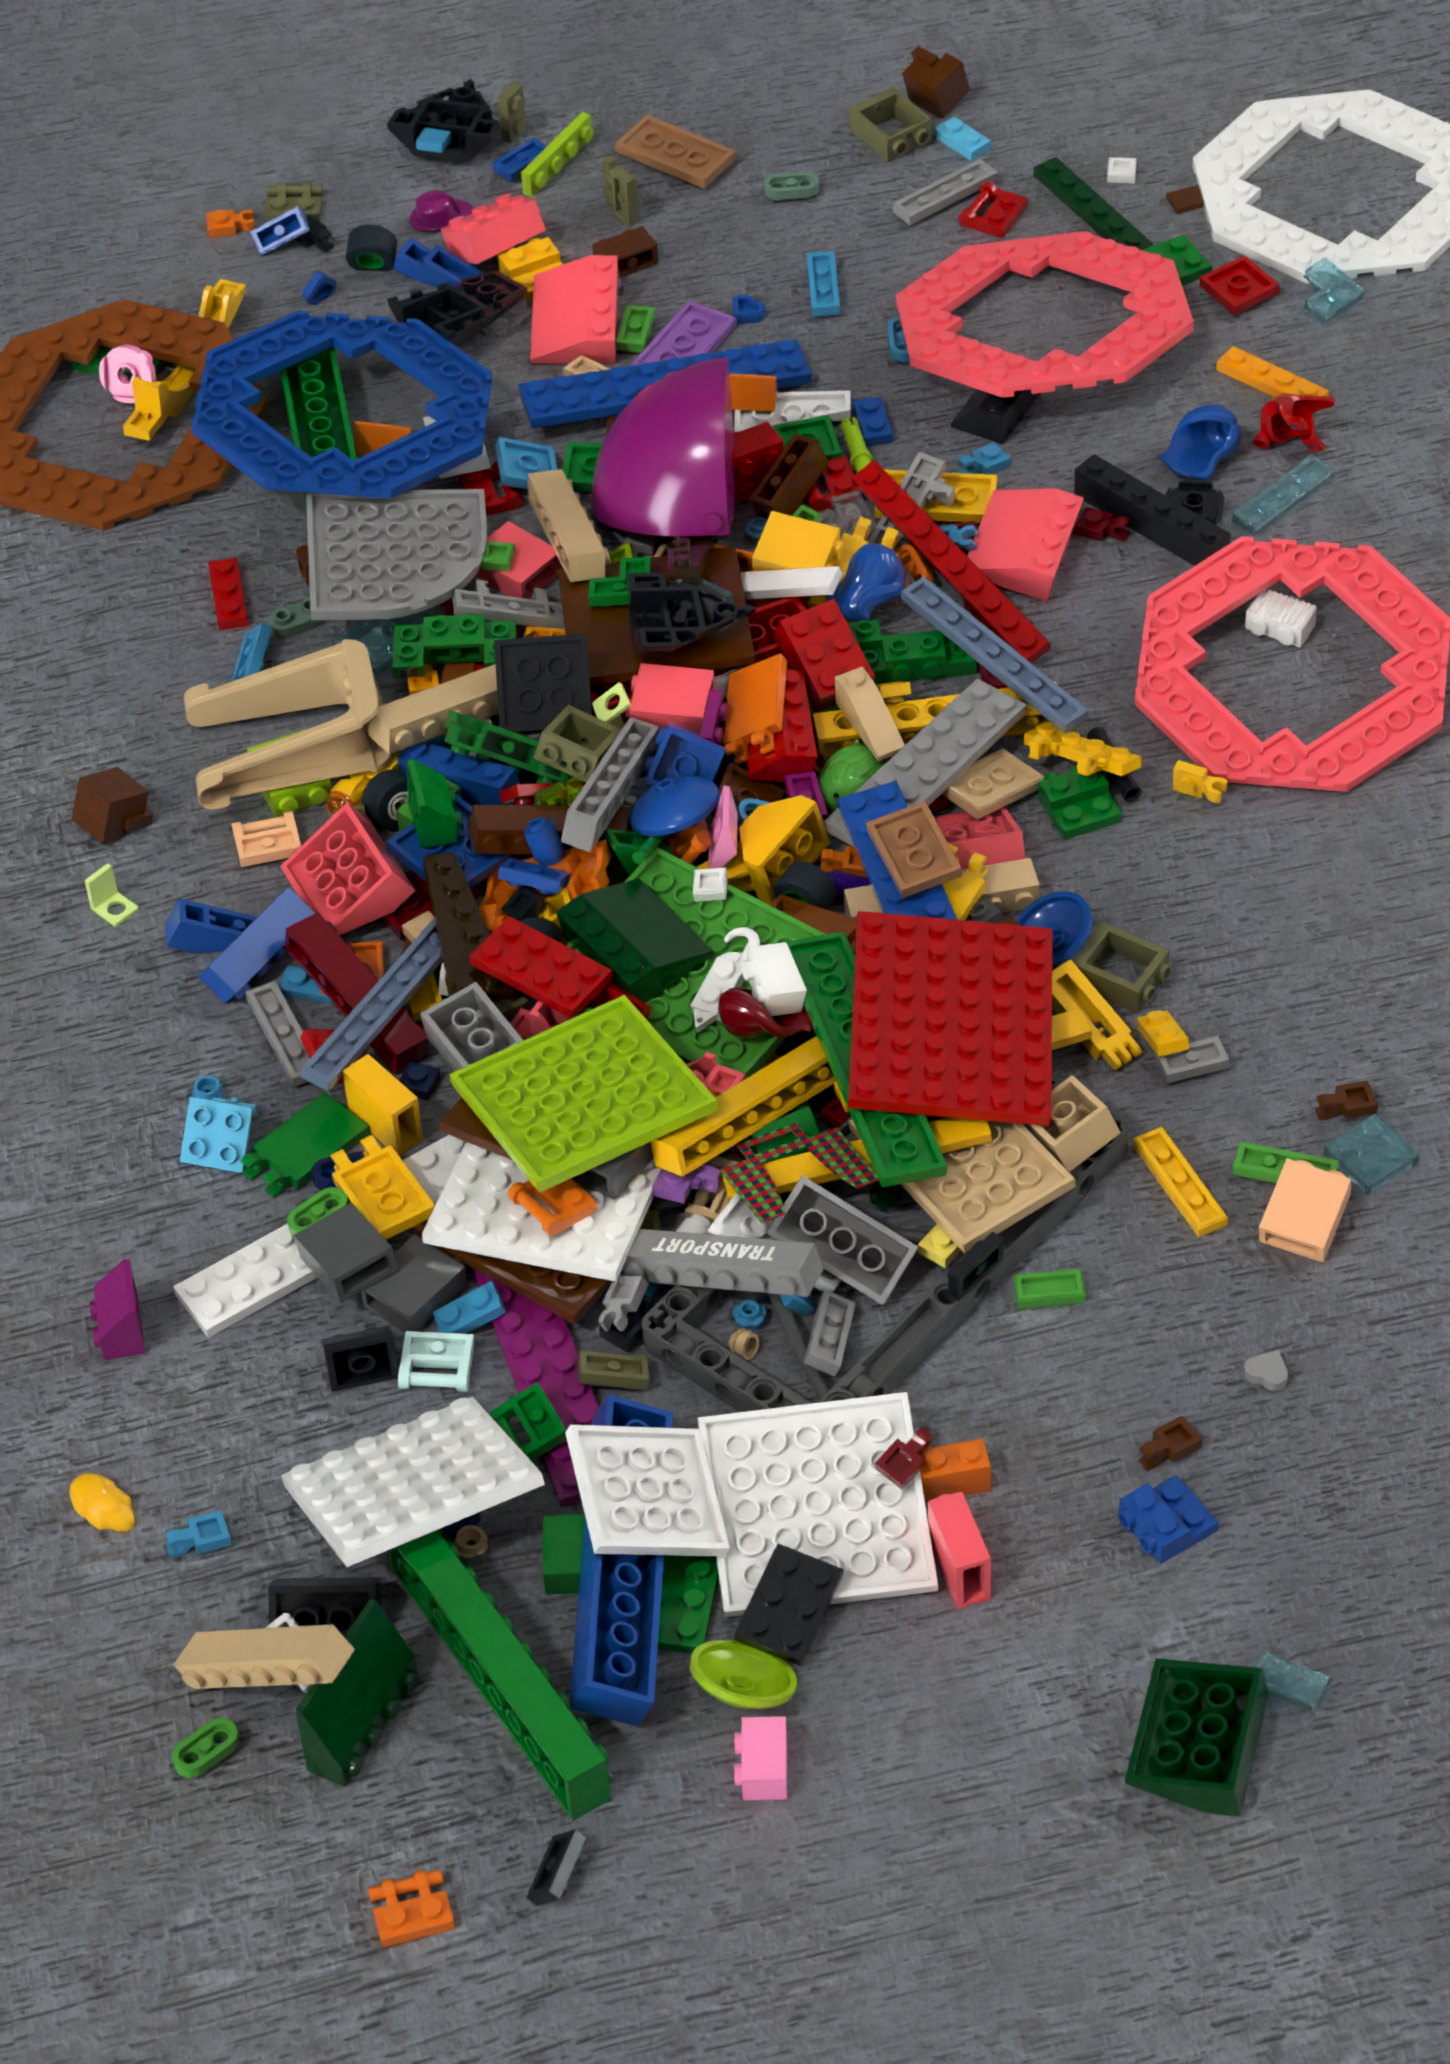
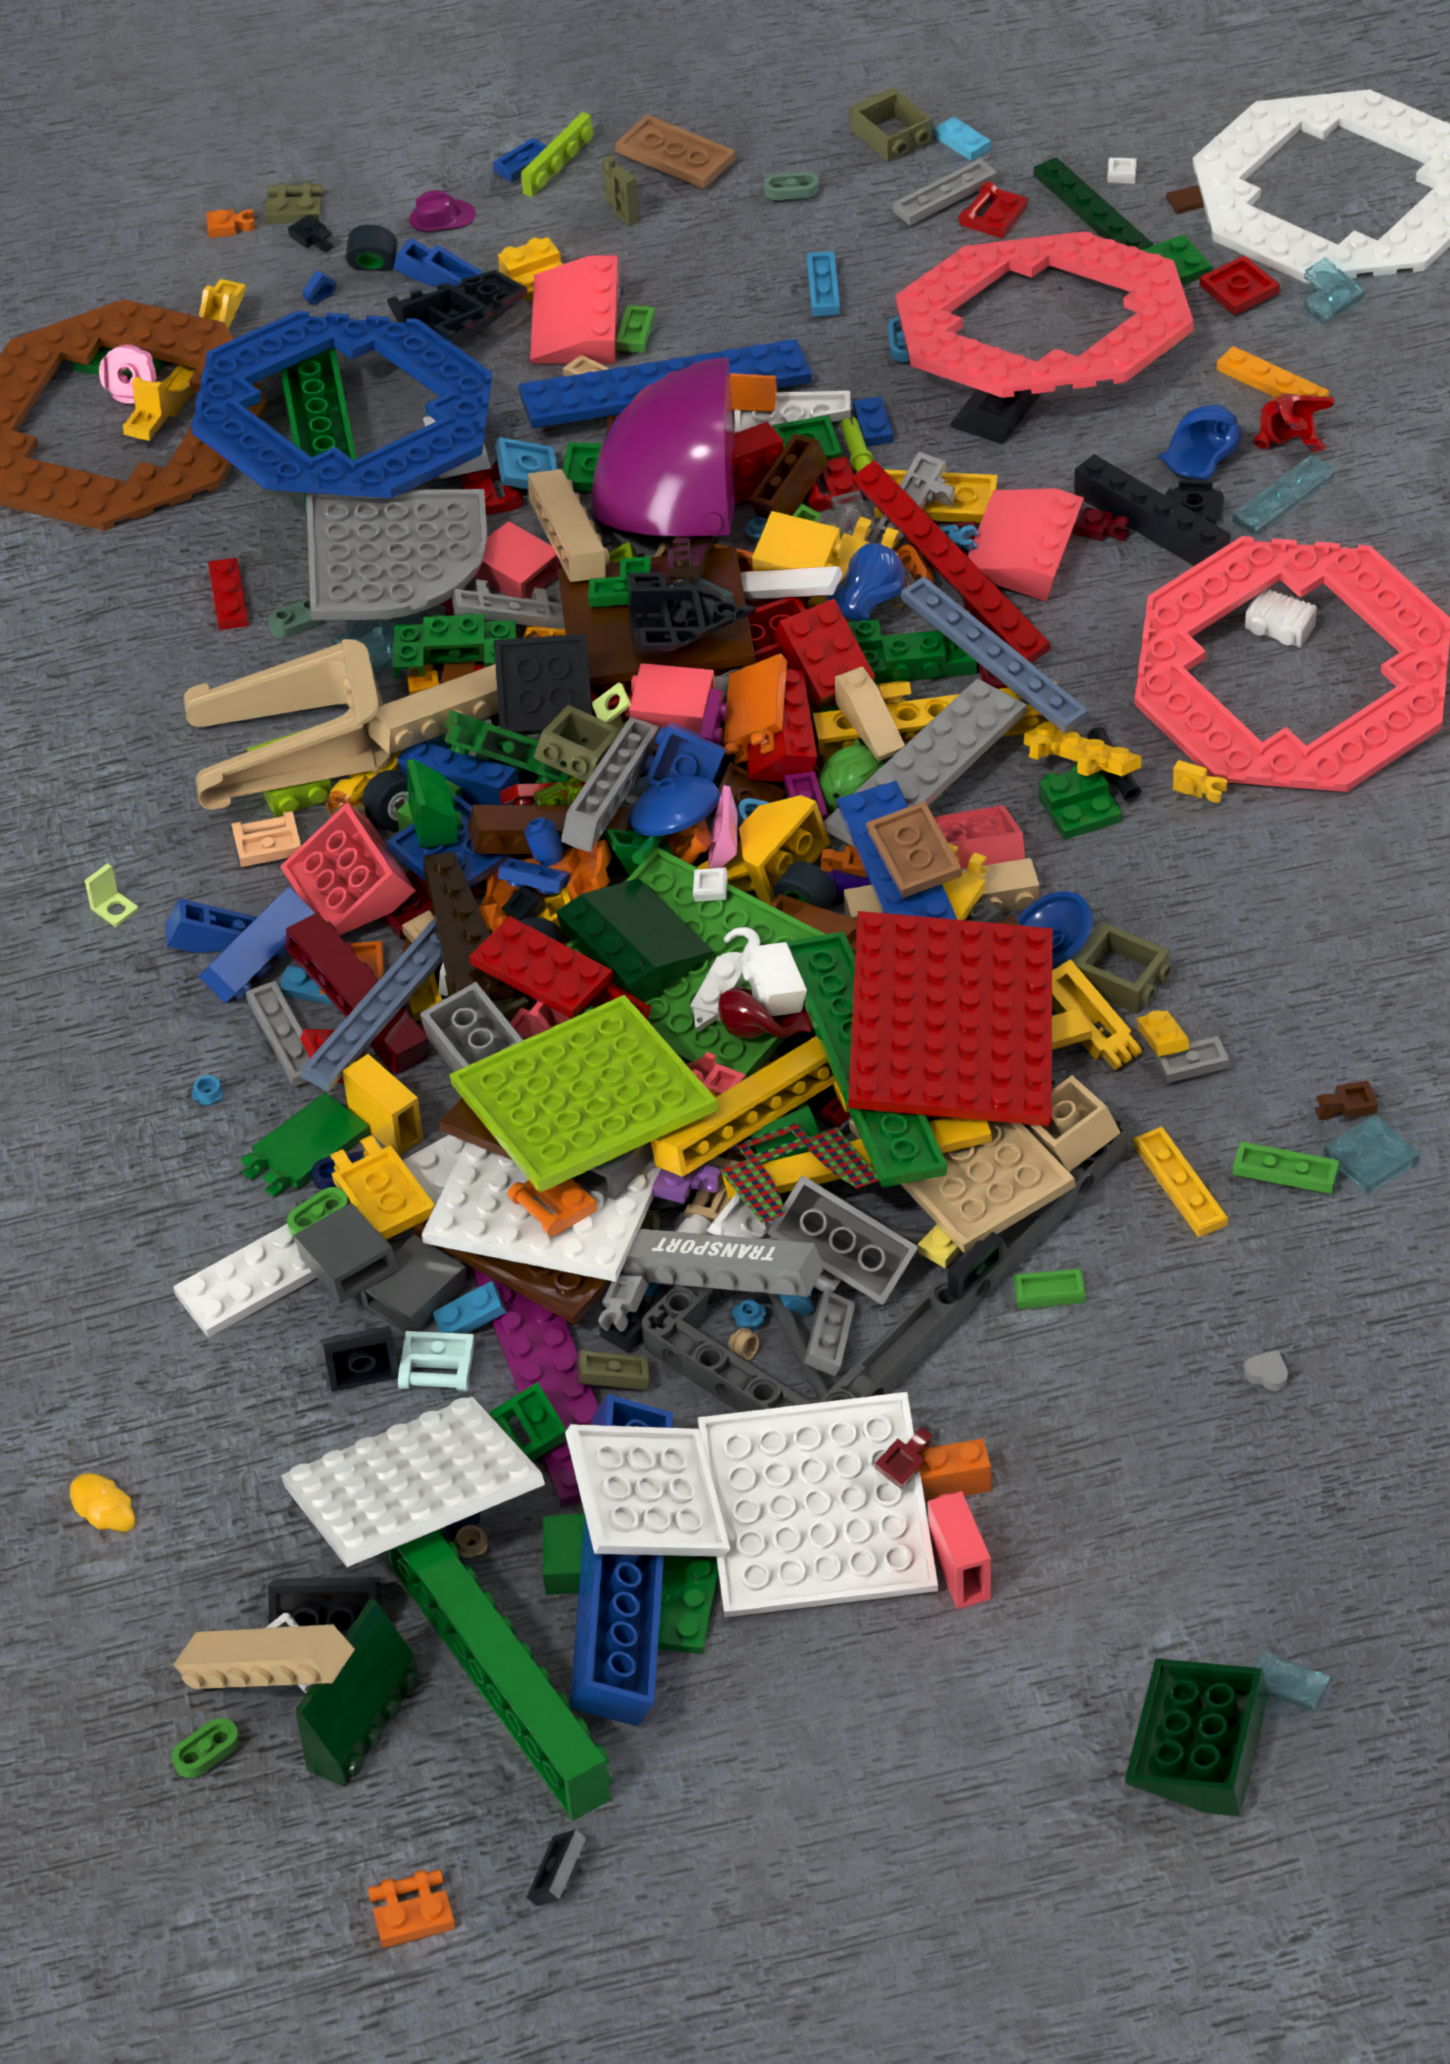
reddish brown plate [72,767,153,844] -> none
magenta slope [89,1259,145,1360] -> none
dark azure plate [166,1510,231,1558] -> none
medium azure plate [180,1097,259,1173] -> none
dark azure plate [231,622,272,682] -> none
blue slope [250,206,310,256] -> none
reddish brown tile [296,544,309,586] -> none
orange slope [353,421,412,457] -> none
black wedge [387,79,500,163] -> none
dark blue plate [399,1061,441,1101] -> none
dark azure tile [416,128,451,153] -> none
coral brick [441,193,546,264] -> none
bright green tile [480,541,516,572] -> none
olive plate [498,82,527,143] -> none
reddish brown brick [592,226,658,278] -> none
light grey tile [623,532,660,555] -> none
medium lavender tile [630,301,737,366] -> none
lime dish [689,1640,797,1709] -> none
blue tile [732,294,766,324] -> none
black plate [734,1543,844,1666] -> none
bright pink brick [734,1717,787,1800] -> none
clear green plate [870,1181,900,1212] -> none
reddish brown plate [902,46,970,119] -> none
red piece [928,795,953,814] -> none
tan tile [942,748,1044,819] -> none
dark azure plate [957,442,1011,475] -> none
blue plate [1117,1475,1219,1564] -> none
reddish brown plate [1138,1416,1203,1471] -> none
light nougat brick [1259,1158,1351,1263] -> none

